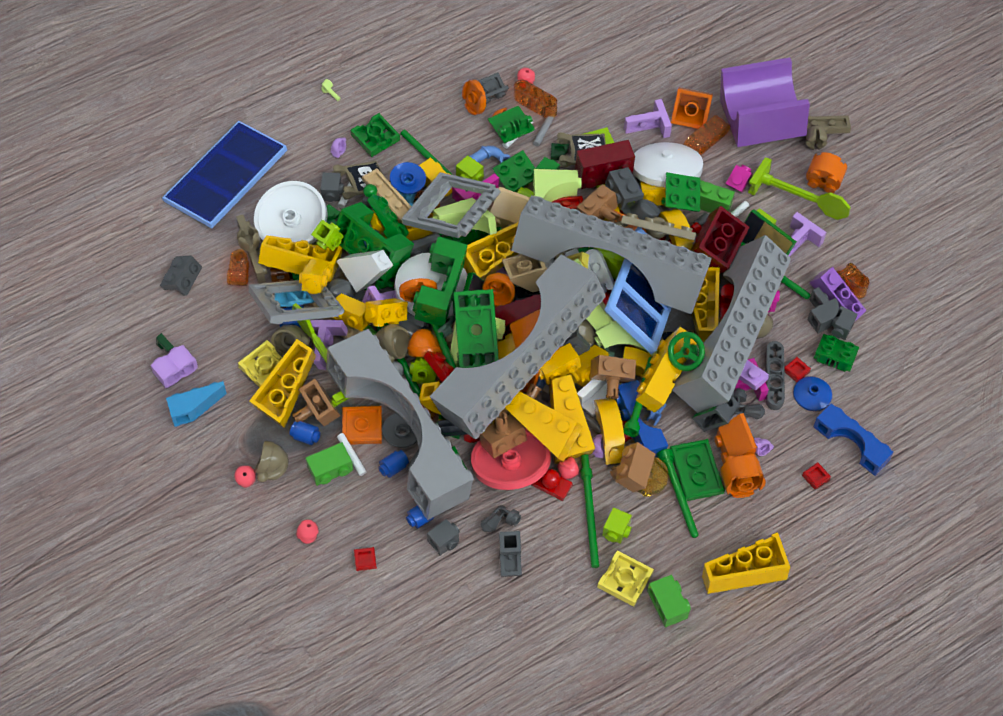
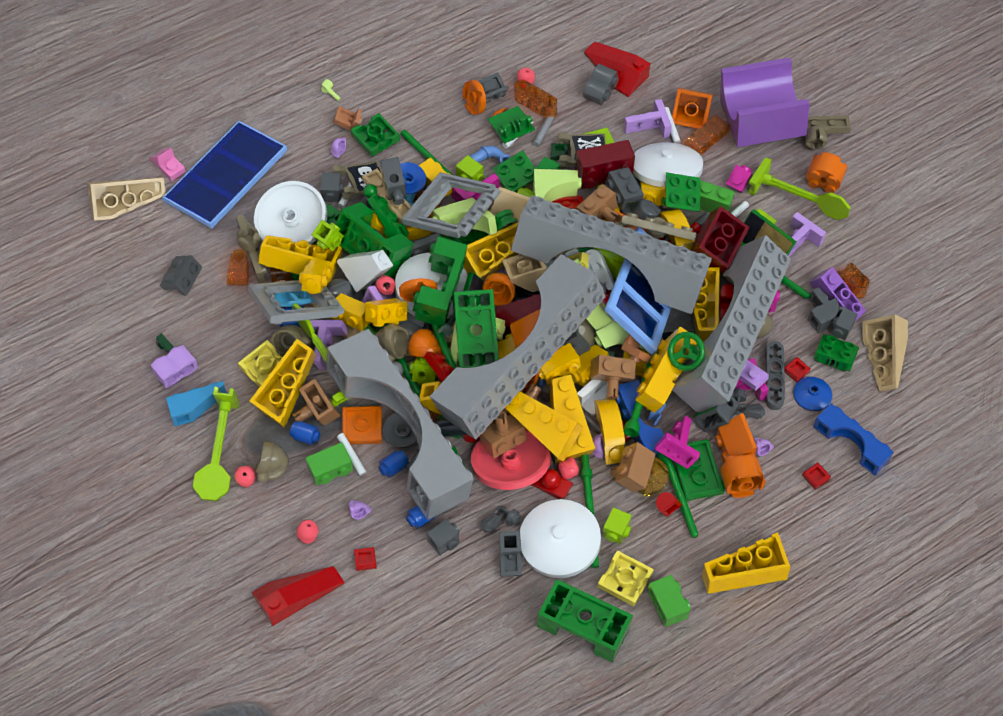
none -> tan wedge [87,177,165,221]
none -> bright pink slope [150,148,186,181]
none -> lime piece [193,387,240,501]
none -> red wedge [251,566,344,626]
none -> nougat bracket [333,106,362,131]
none -> lavender piece [348,500,372,520]
none -> coral piece [375,275,395,295]
none -> dark grey torso [380,157,406,205]
none -> green wheel [495,209,518,231]
none -> white dish [520,499,601,578]
none -> green plate [537,579,633,663]
none -> dark grey brick [583,64,619,105]
none -> red wedge [584,42,651,97]
none -> nougat bracket [621,334,651,363]
none -> dark pink bracket [655,416,700,469]
none -> red brick [656,492,682,517]
none -> white piece [665,107,681,144]
none -> tan wedge [863,314,908,392]

